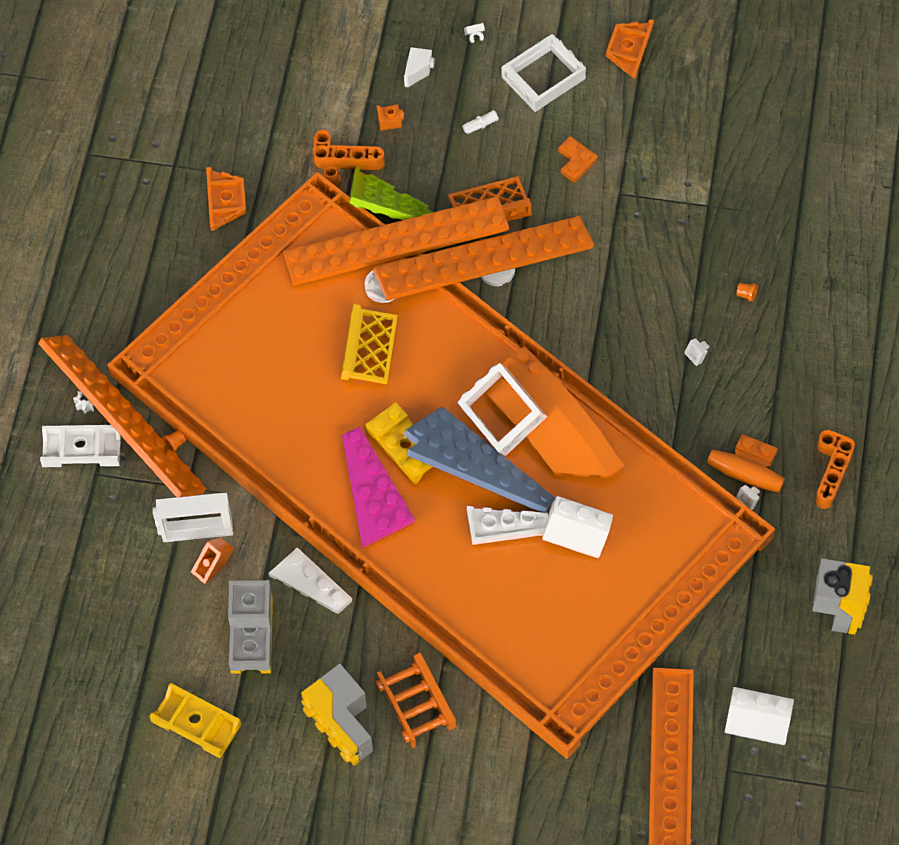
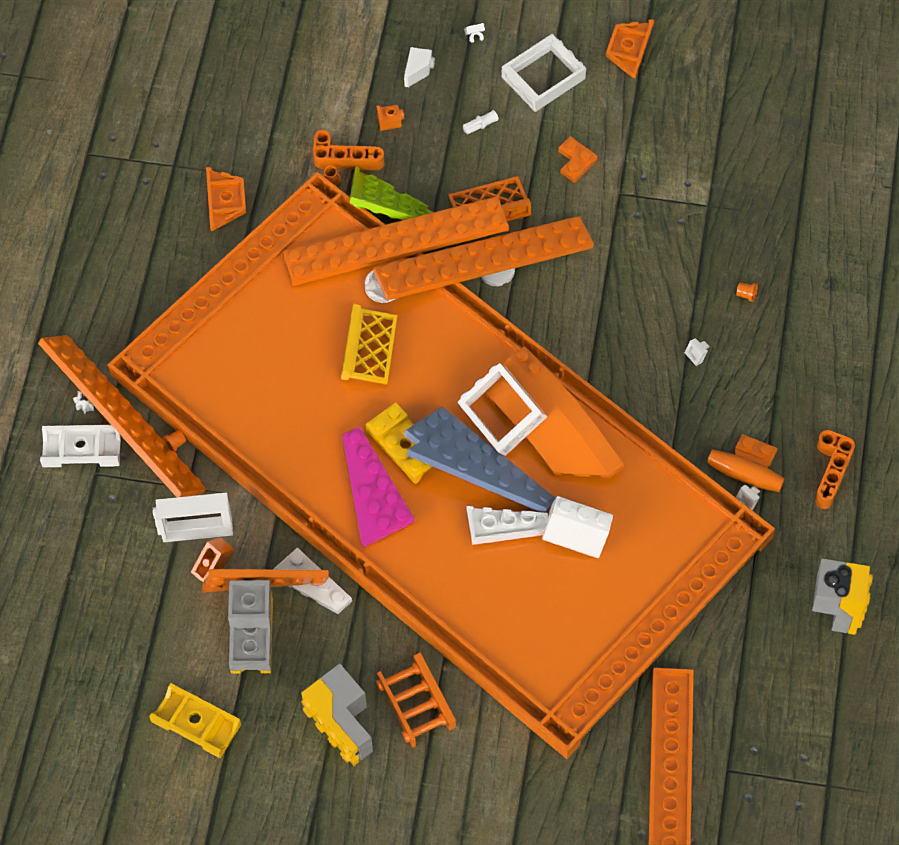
white slope [725,687,794,745] -> none
none -> orange wing [202,569,329,593]

